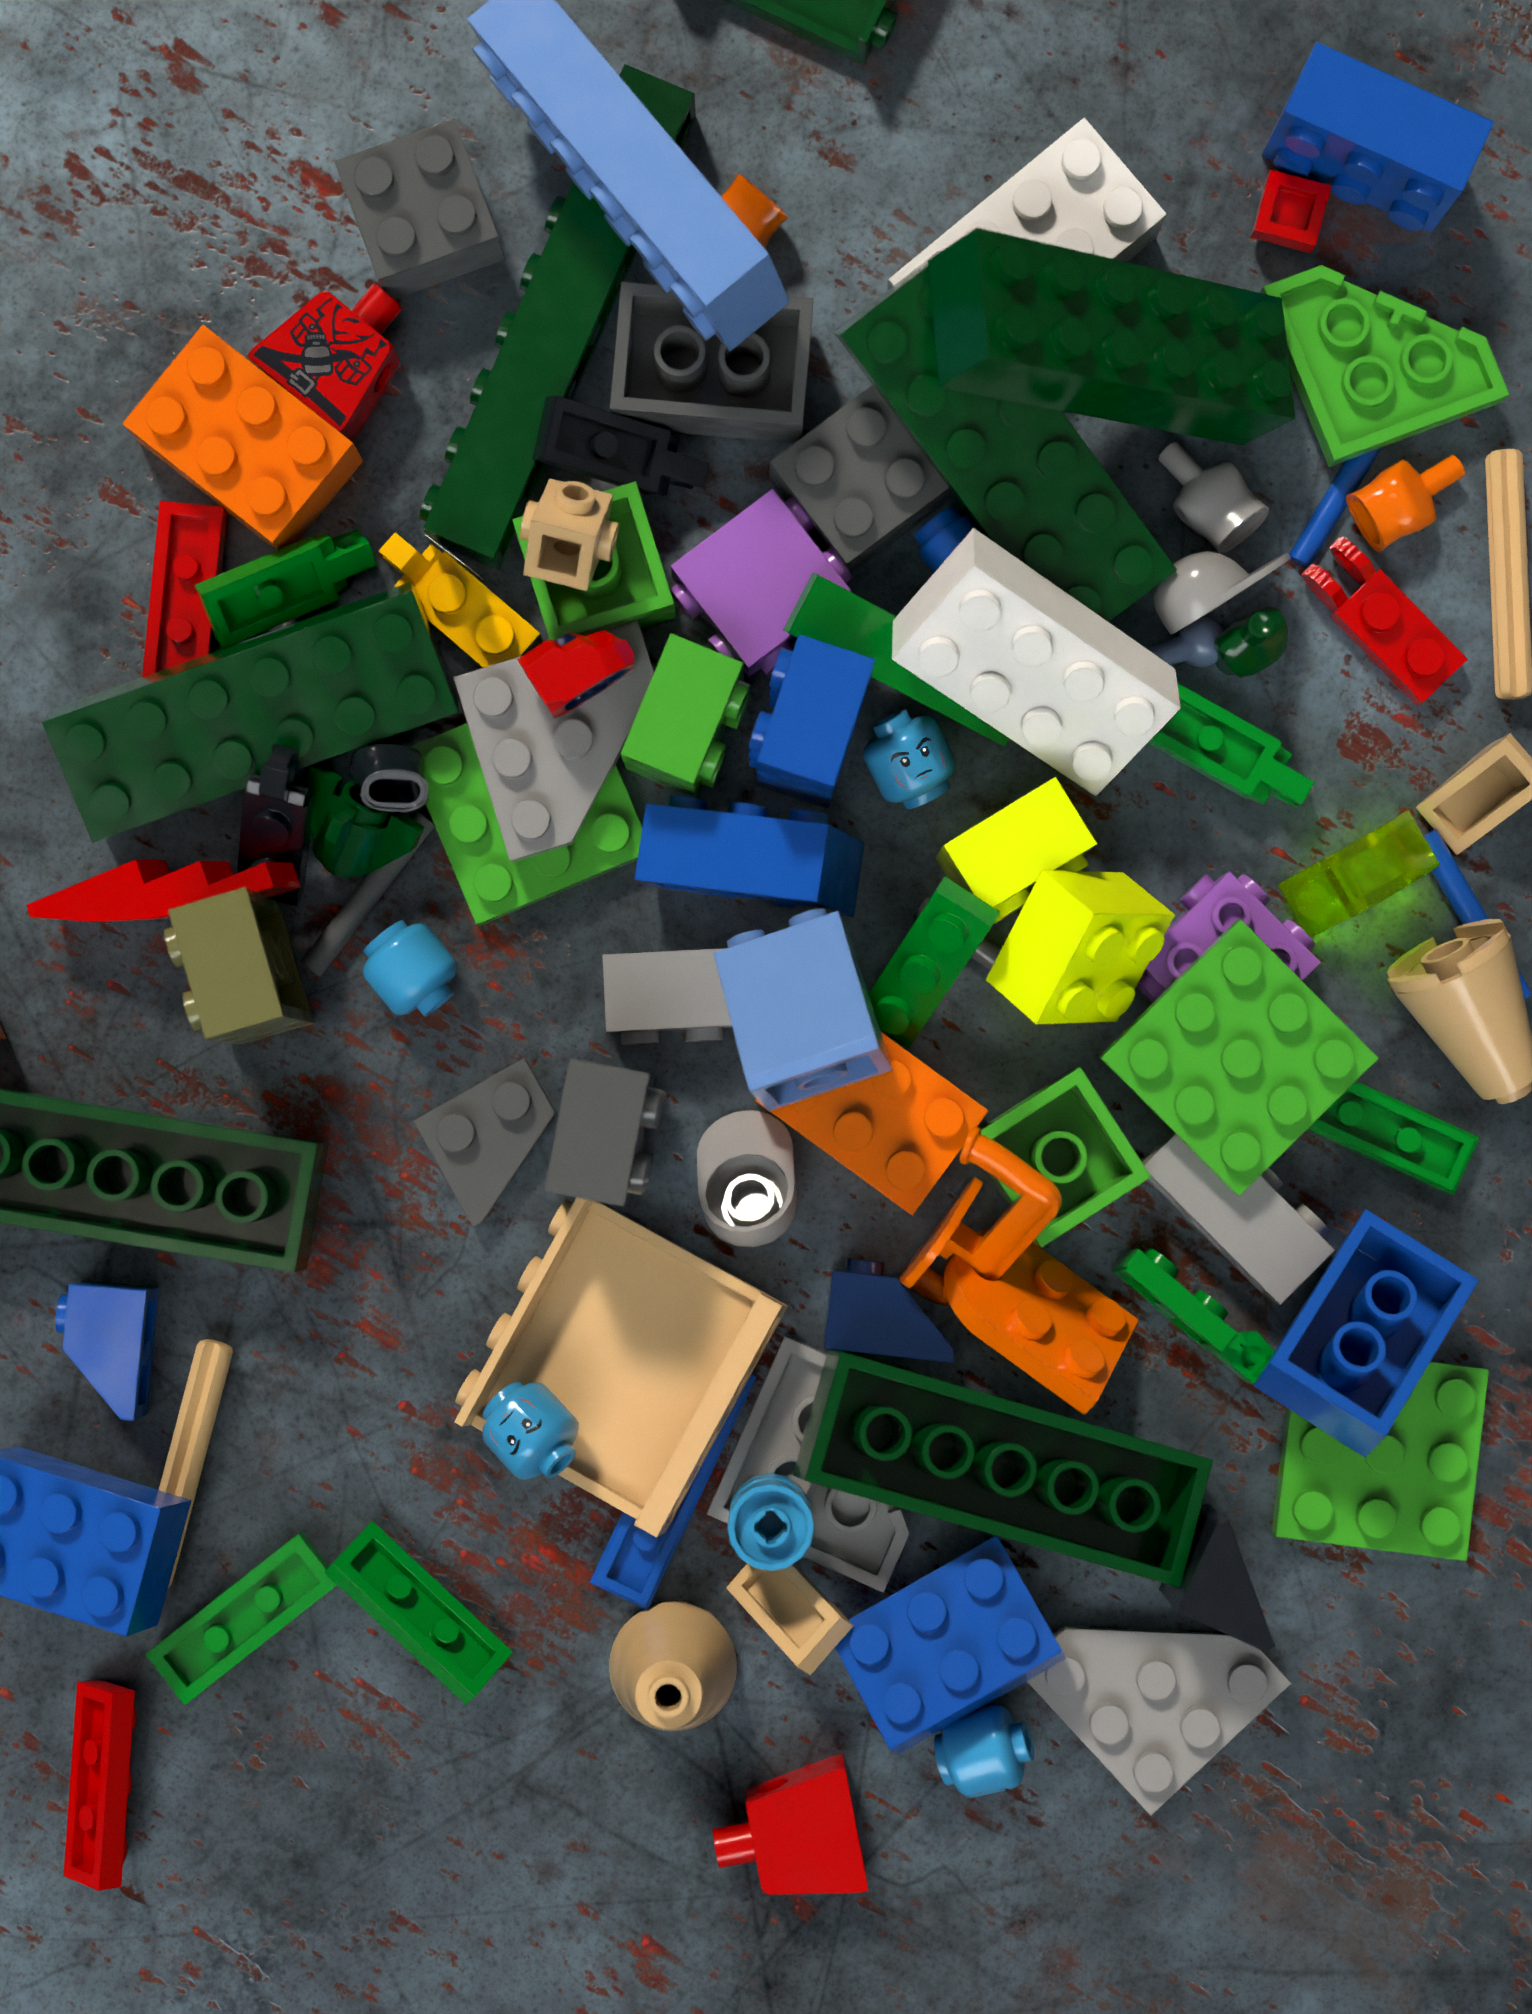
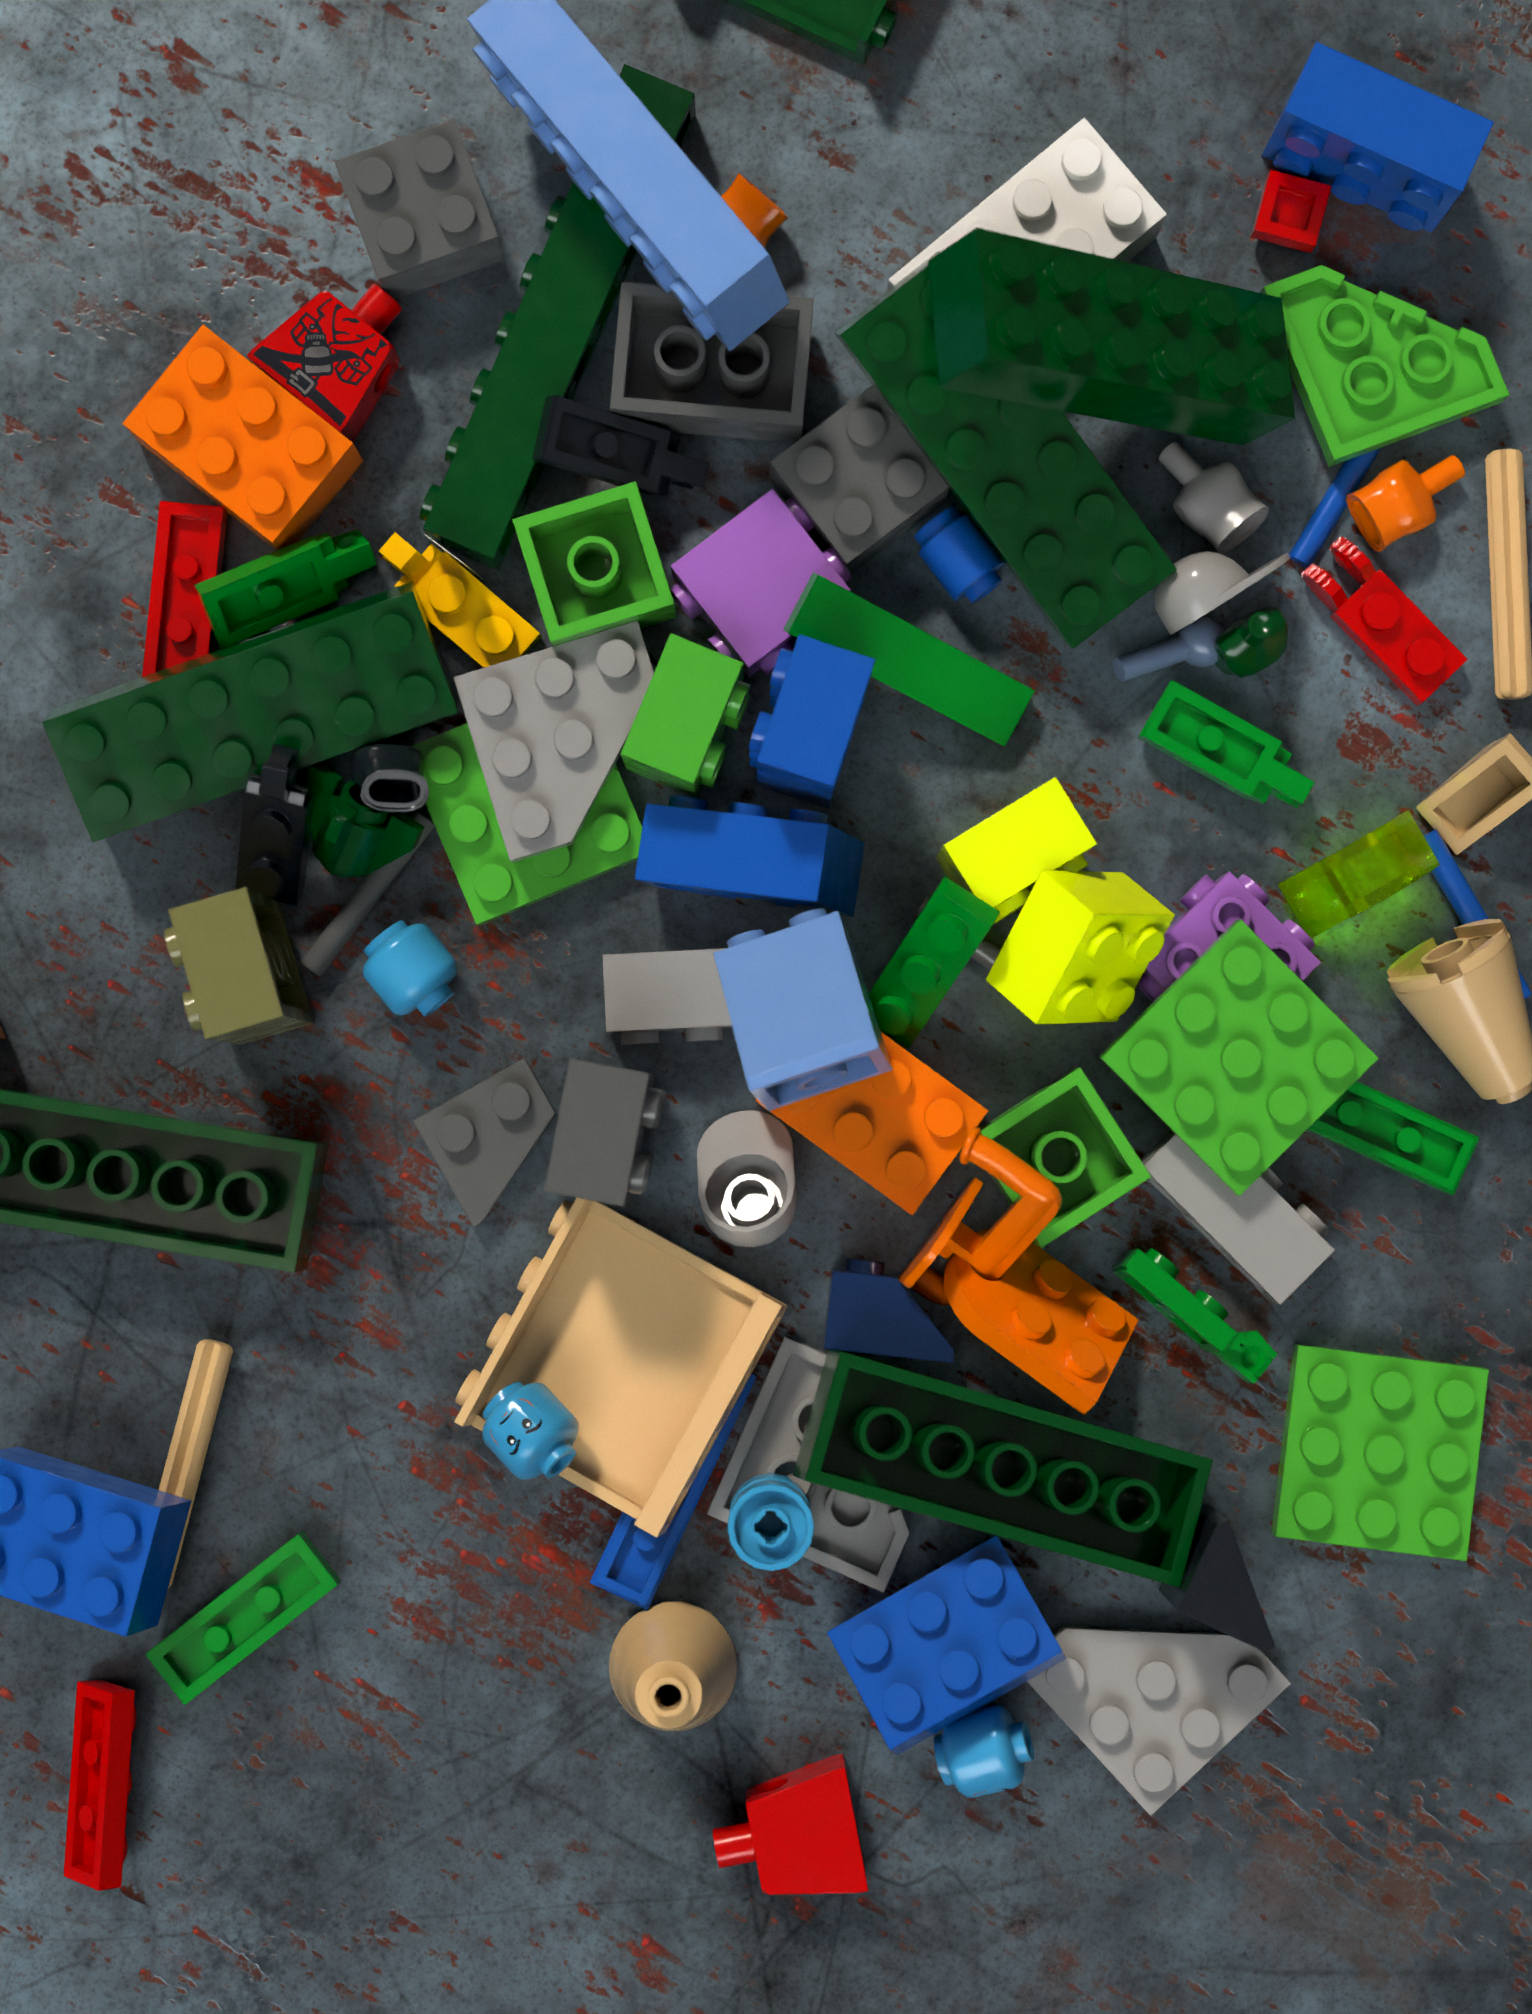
red slope [26,859,301,922] -> none
blue slope [55,1281,160,1421] -> none
green plate [324,1521,513,1705] -> none
red rock [517,630,636,719] -> none
tan brick [520,478,619,591] -> none
tan tile [726,1563,854,1675] -> none
dark azure head [863,709,957,809] -> none
white brick [892,528,1181,796] -> none
blue brick [1253,1209,1479,1458] -> none

